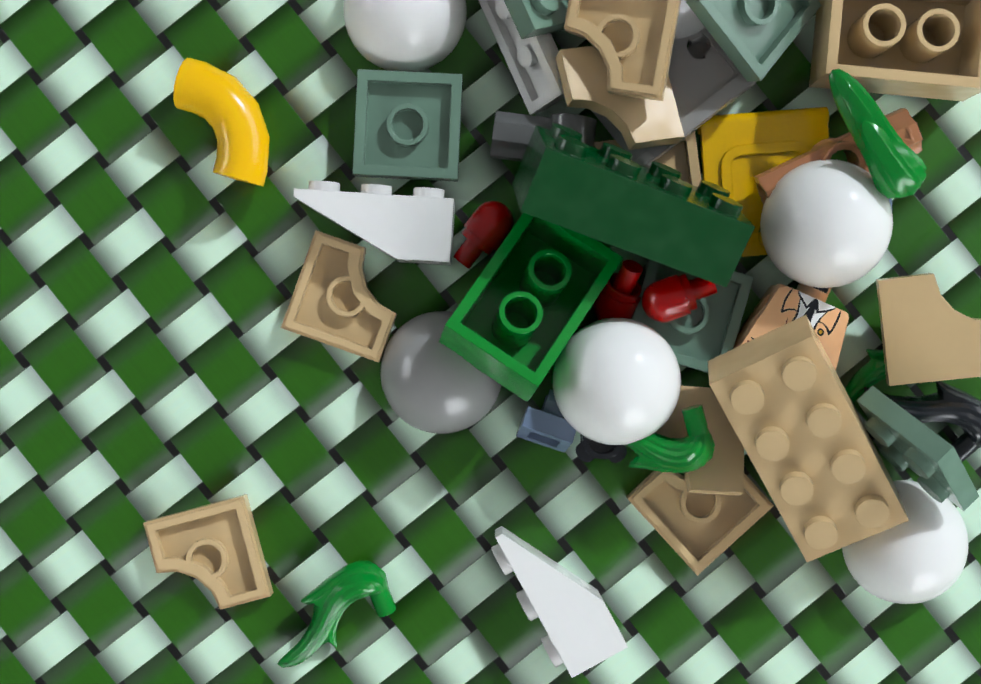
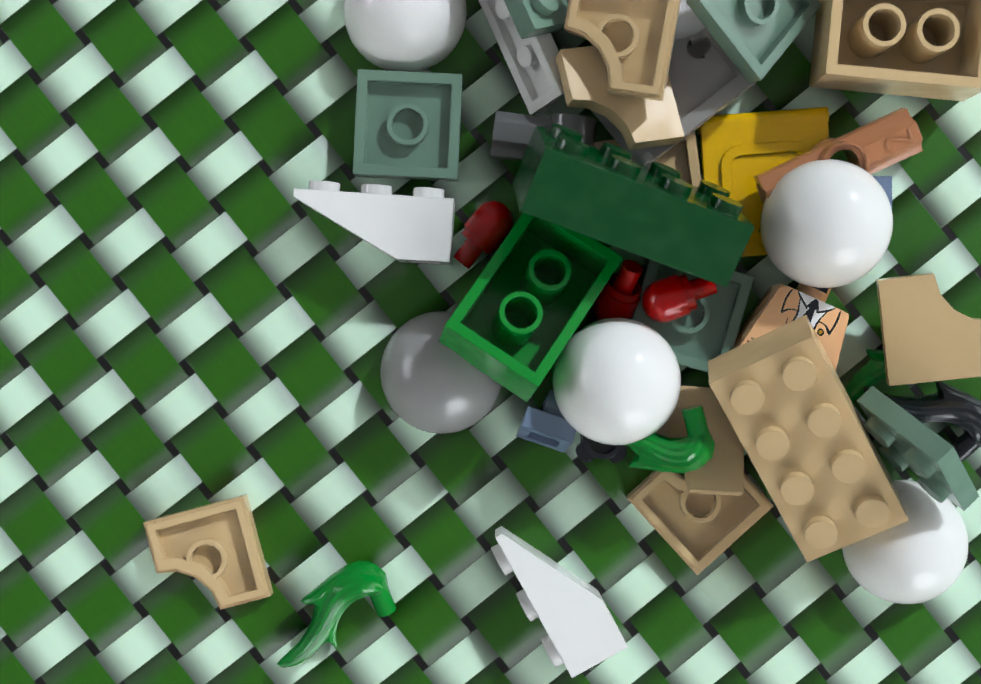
yellow cylinder [173,58,270,187] -> none
tan tile [281,230,397,363] -> none
green piece [829,69,927,199] -> none

